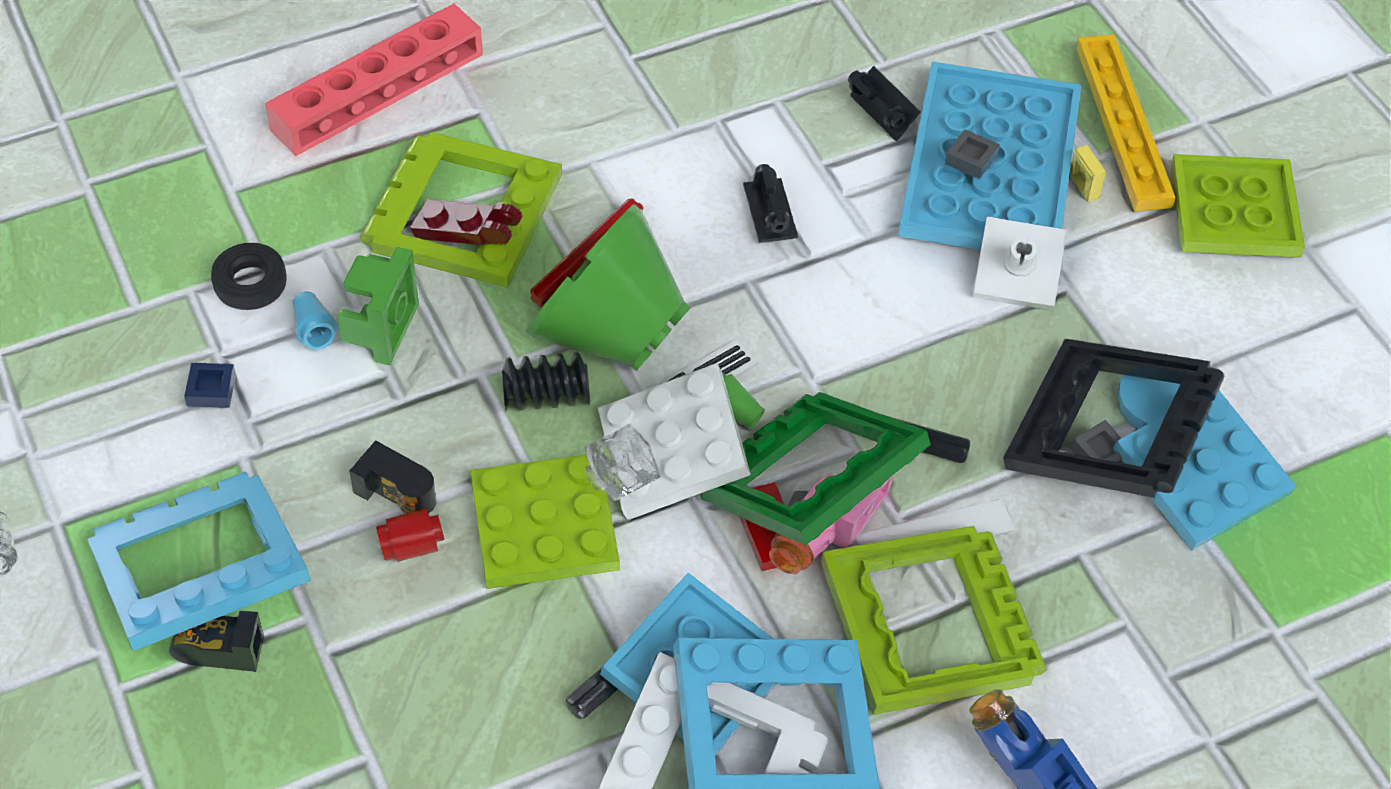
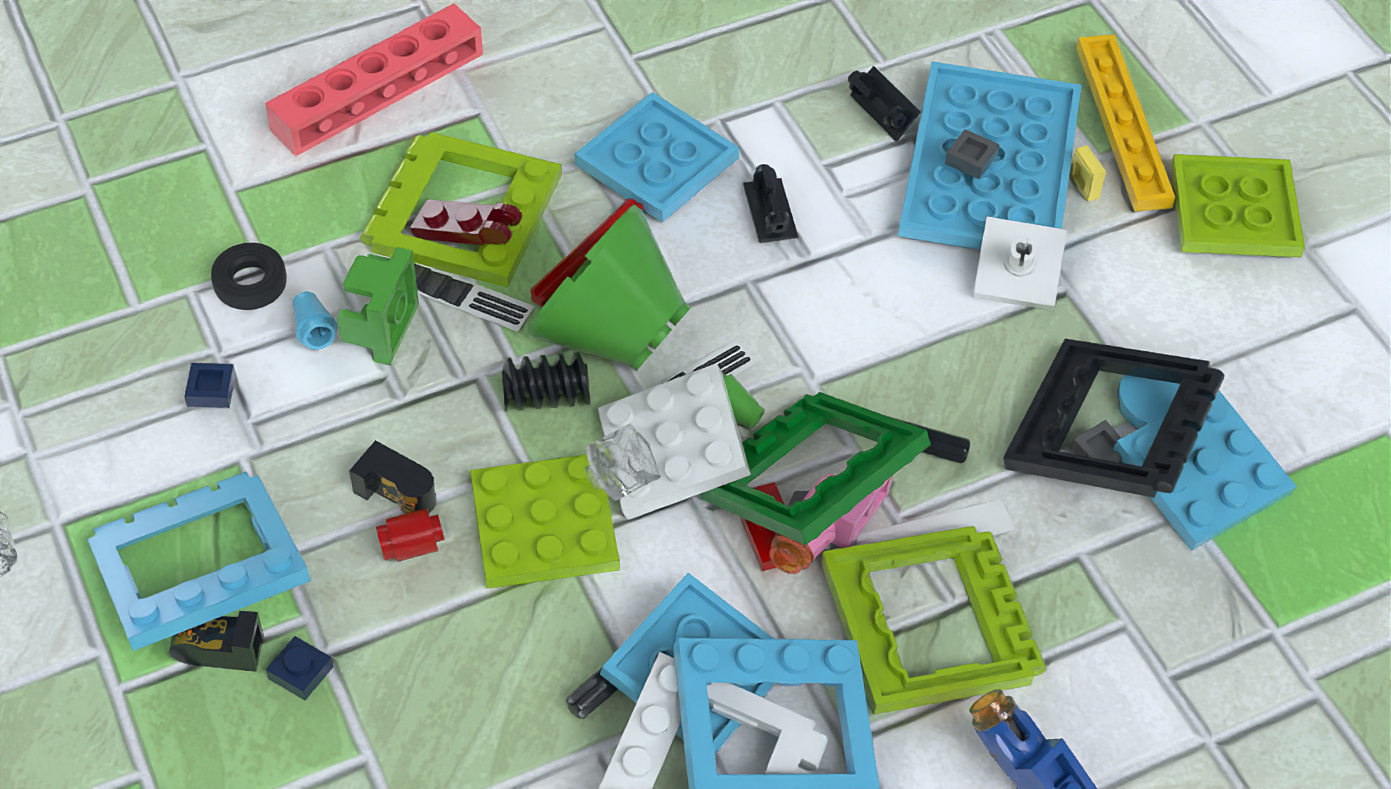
none -> dark blue plate [266,636,334,701]
none -> sticker [414,263,535,332]
none -> medium azure plate [574,92,740,223]

